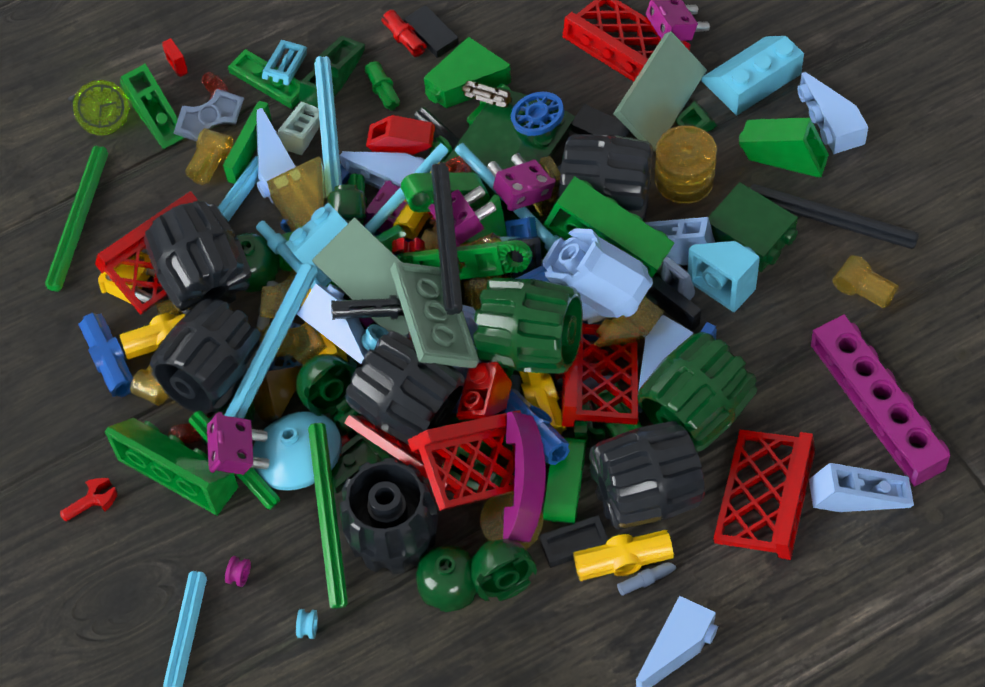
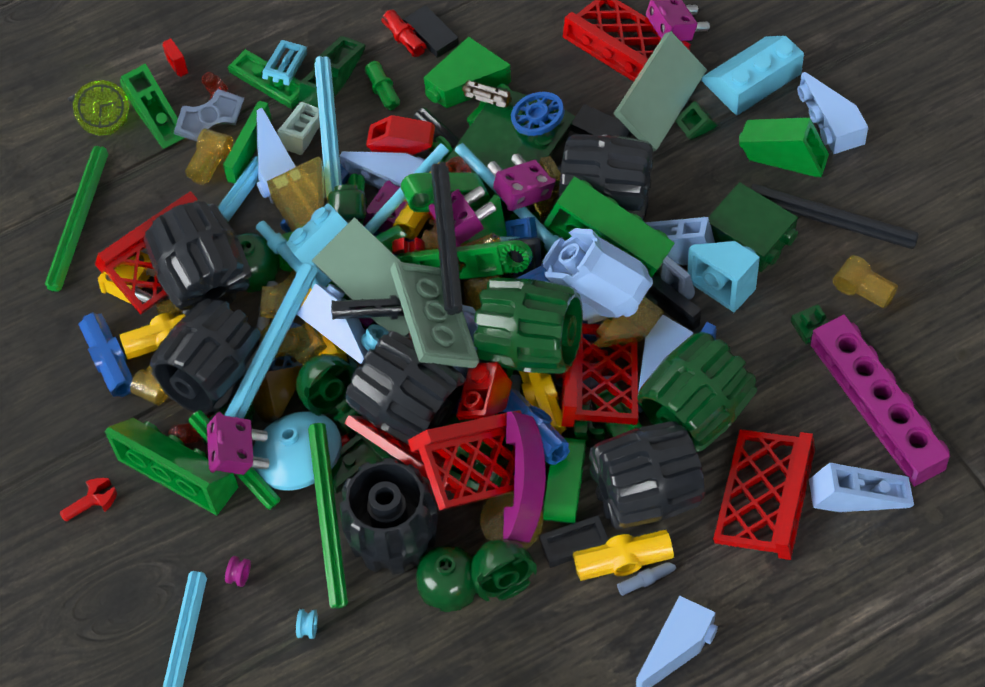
clear yellow wheel [655,125,717,203] -> none
none -> dark green tile [791,304,829,345]

